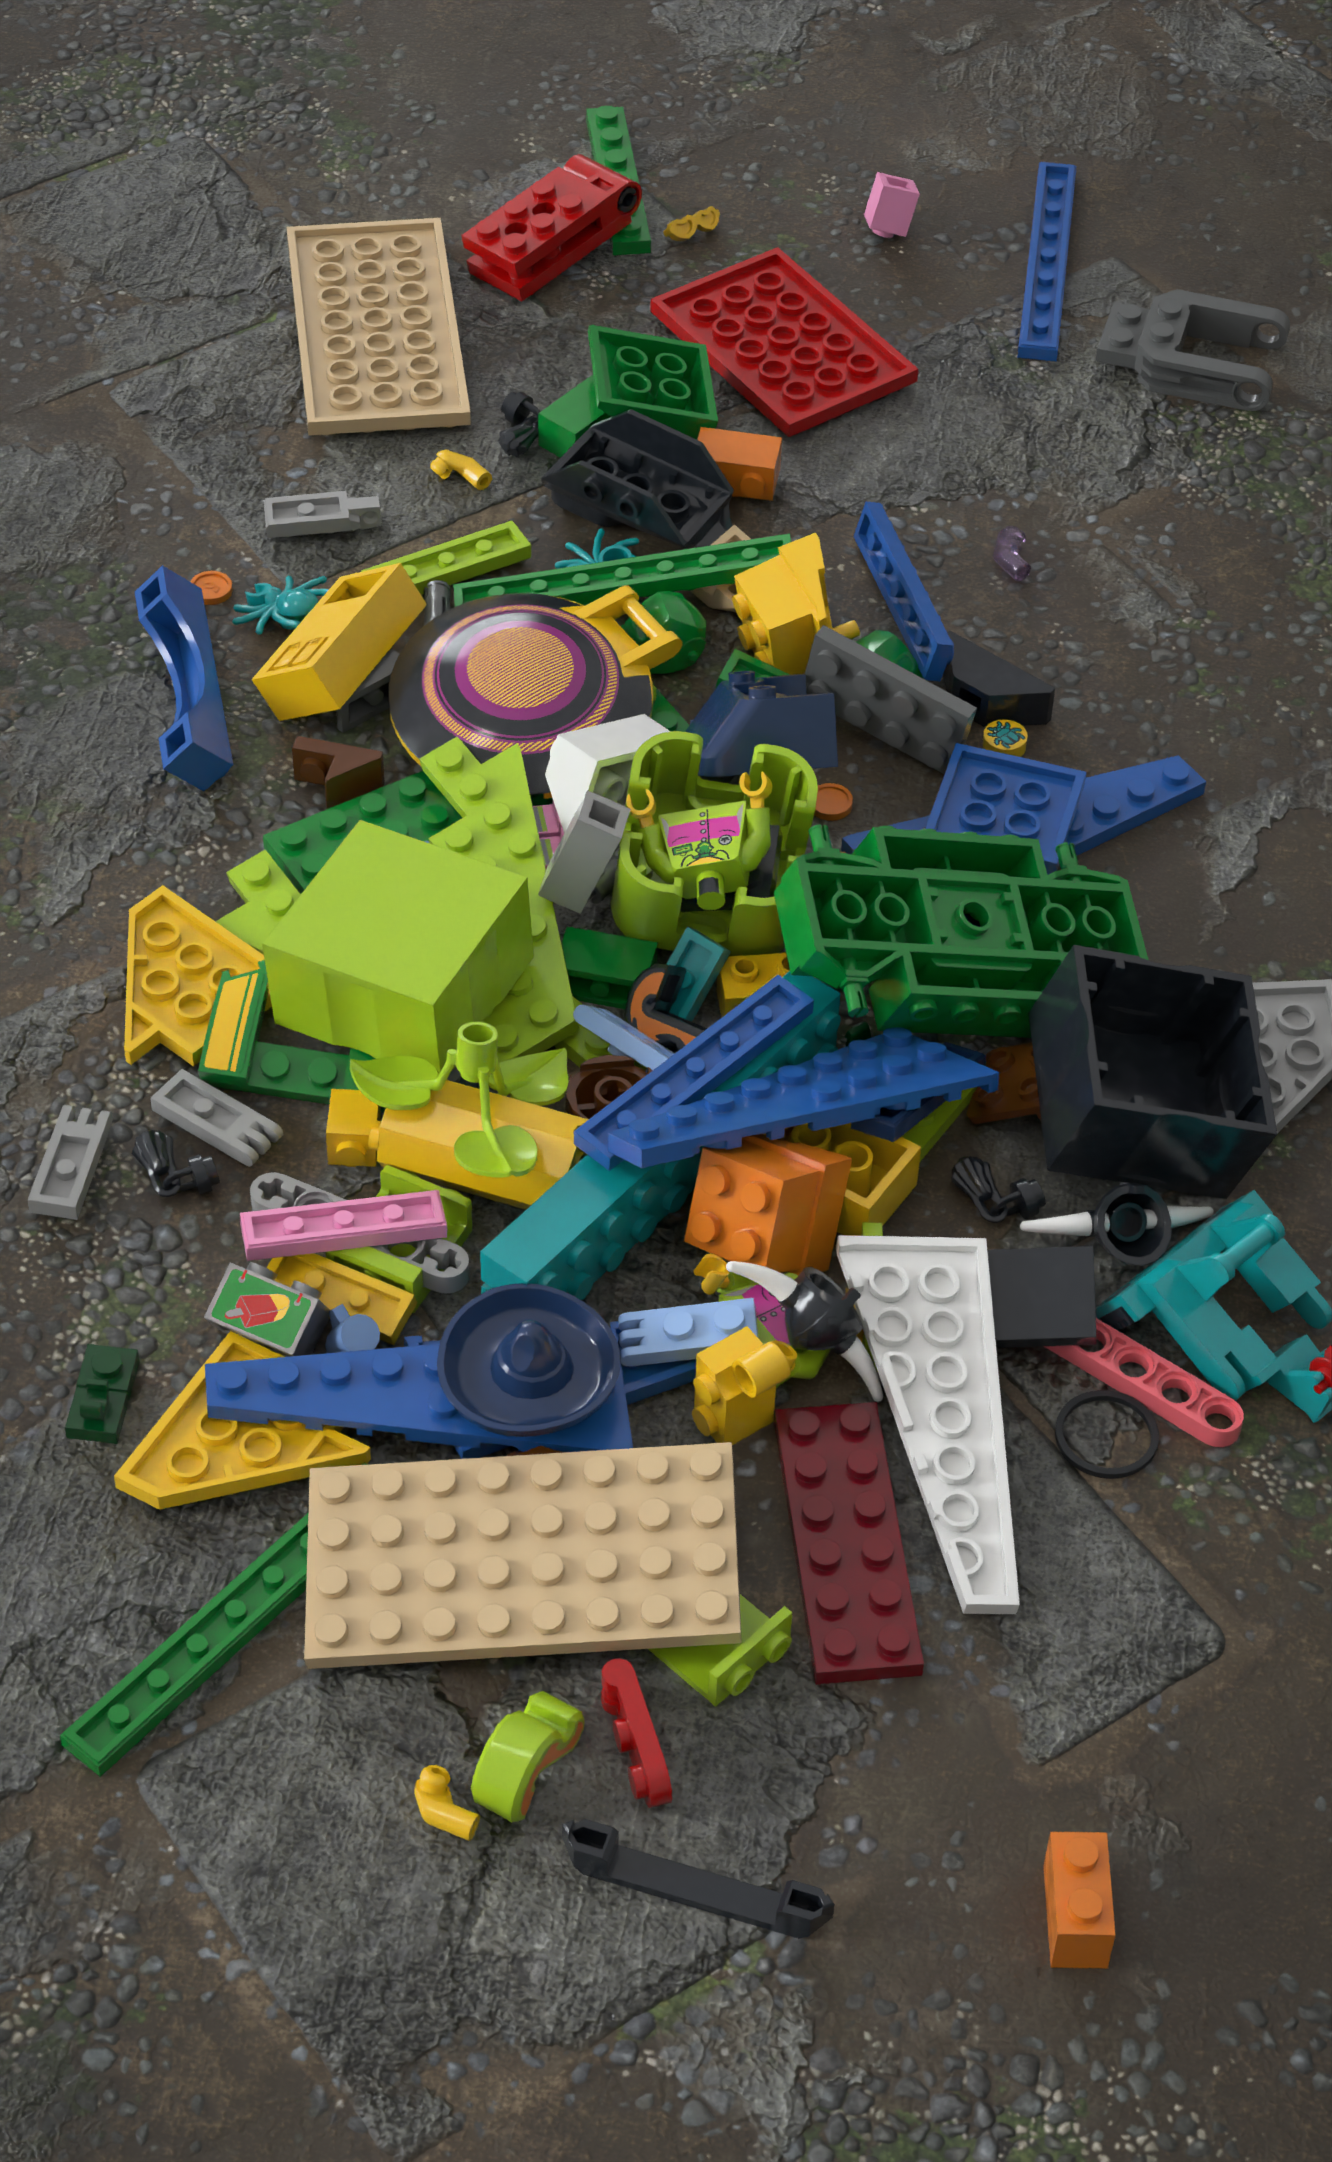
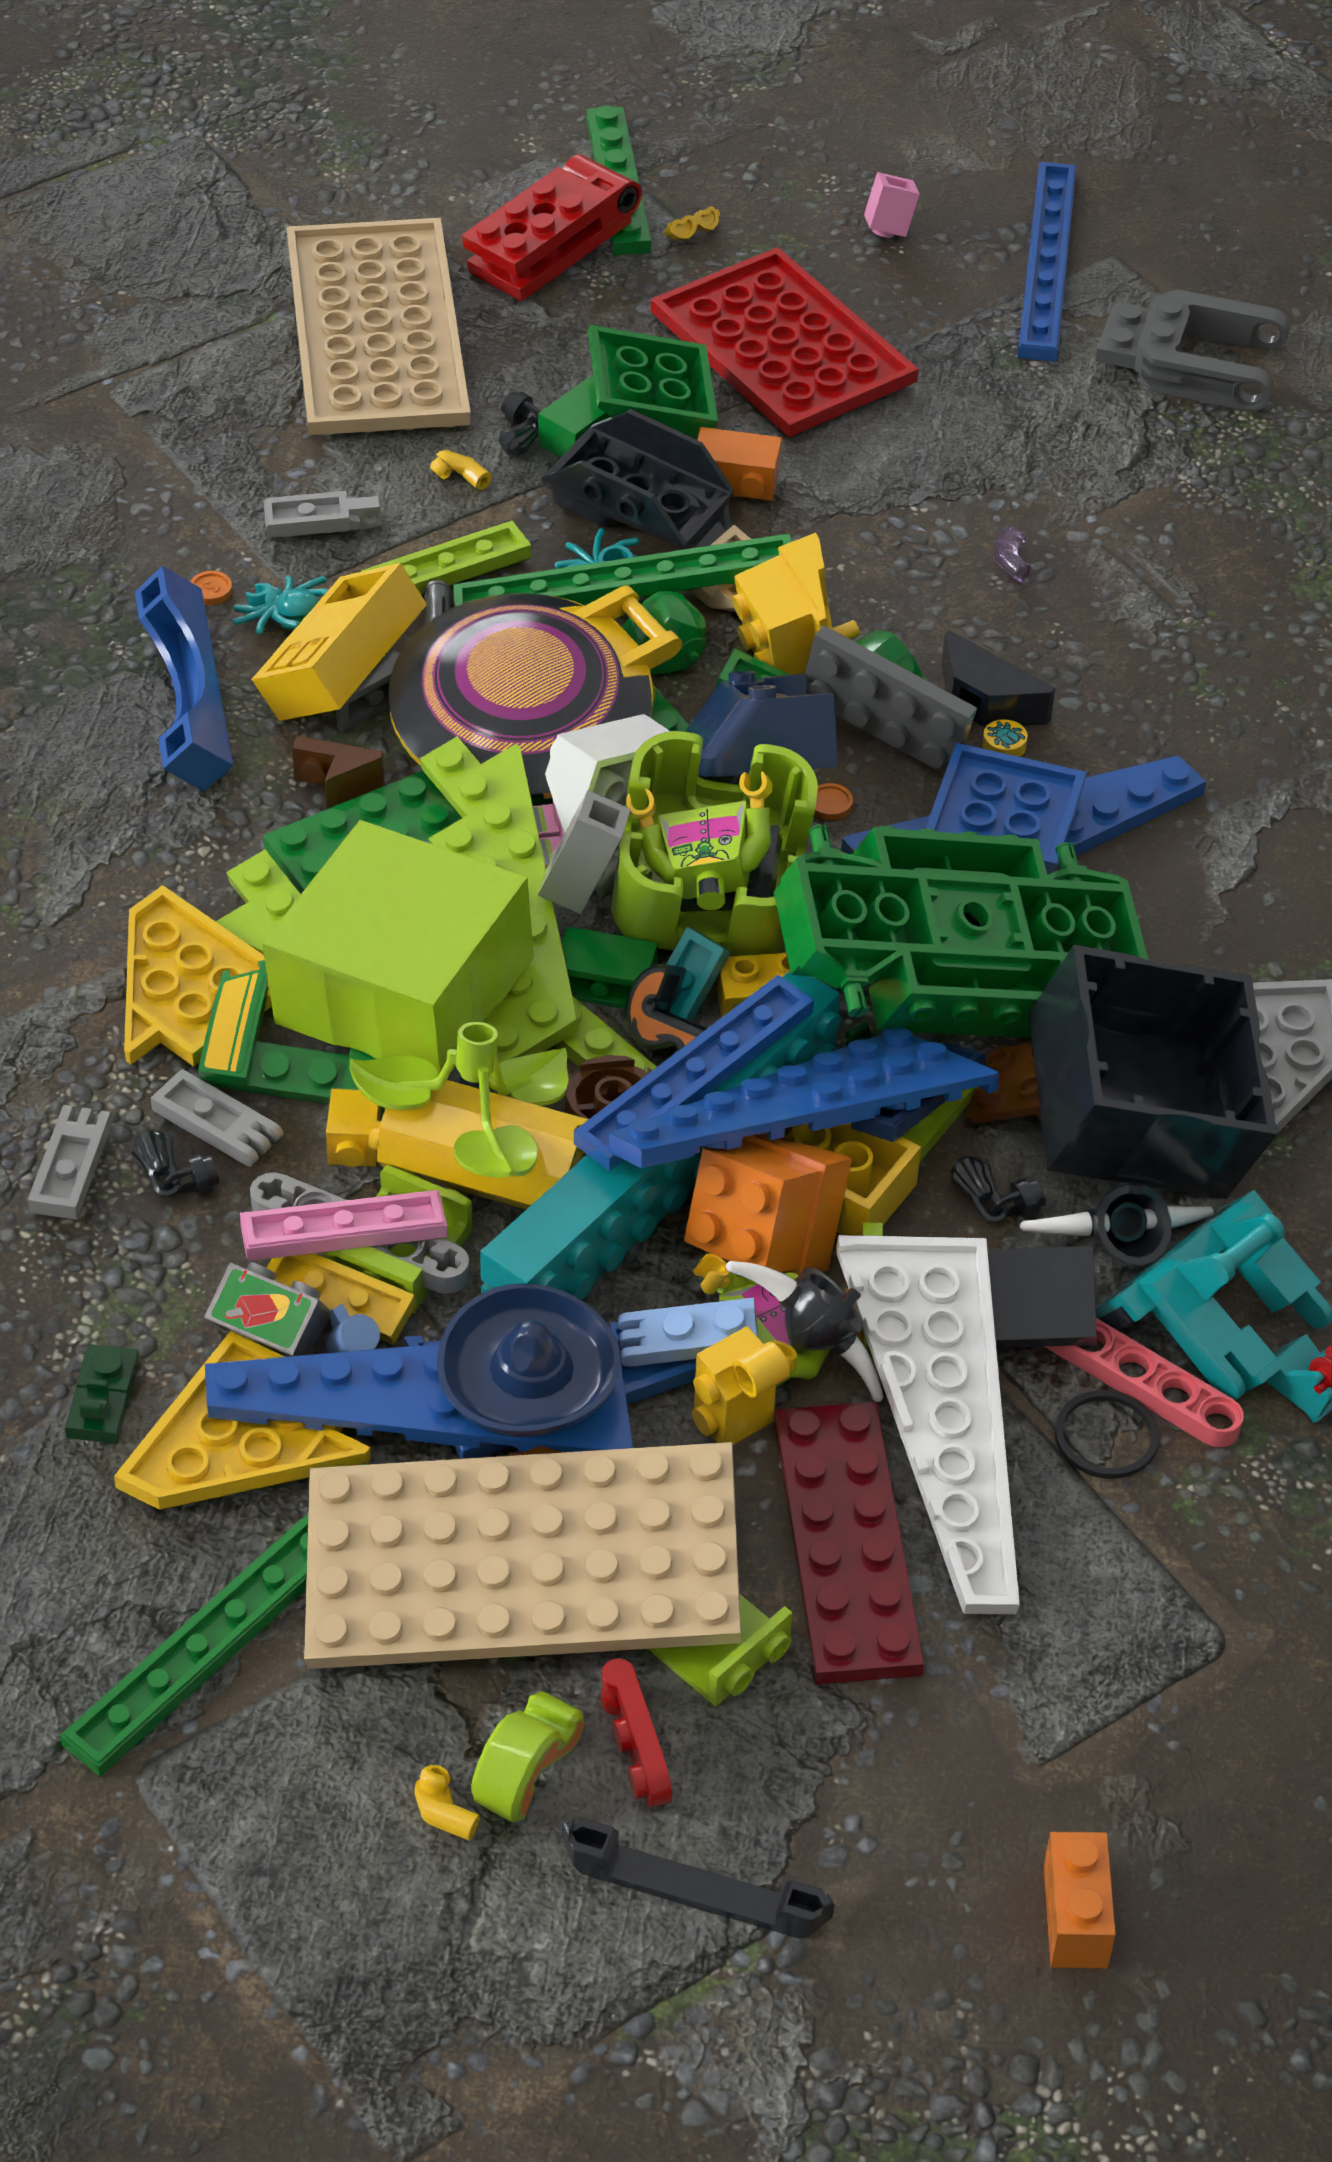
light blue hinge [573,1005,675,1072] -> none
blue plate [853,501,954,681] -> none

